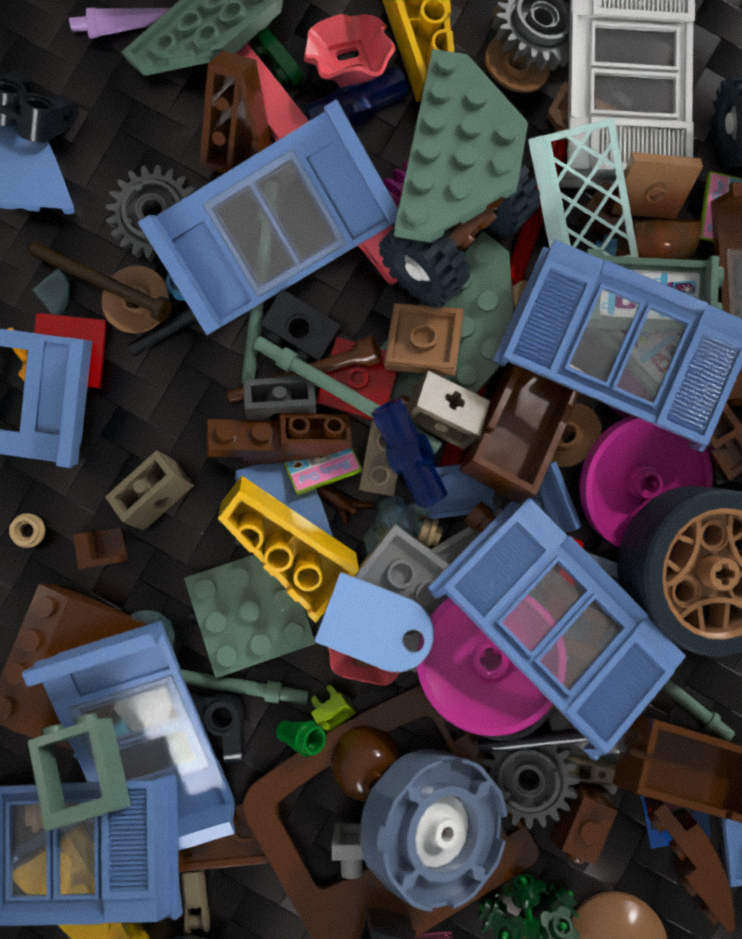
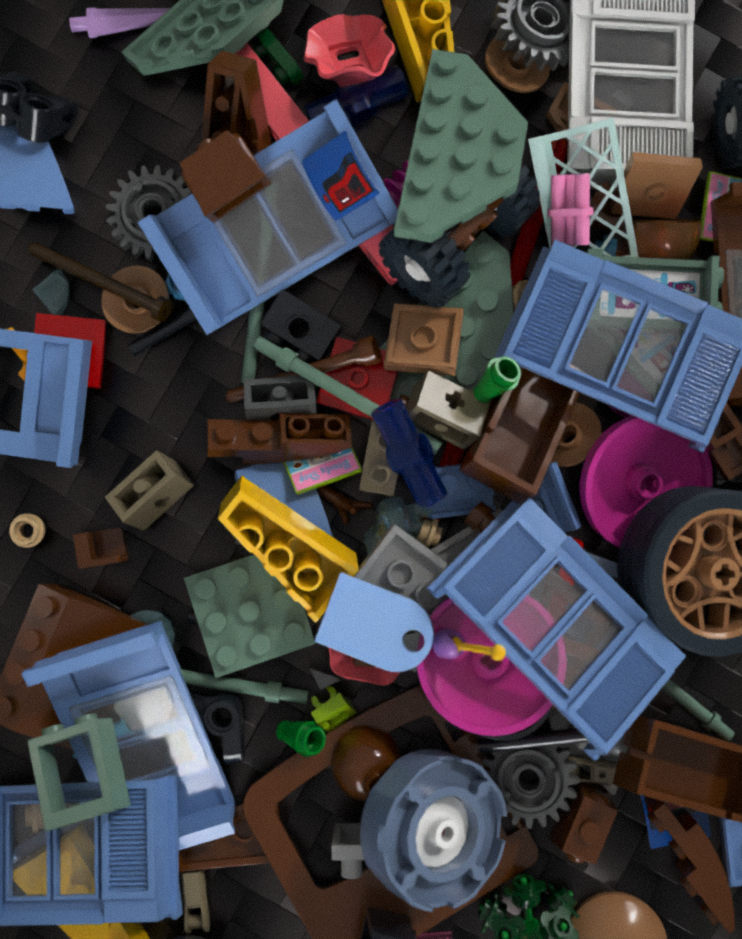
none -> reddish brown torso [180,130,272,223]
none -> sticker [302,131,379,221]
none -> dark grey piece [310,665,340,690]
none -> hinge [433,628,506,660]
none -> green cone [473,356,521,403]
none -> bright pink piece [547,173,593,247]

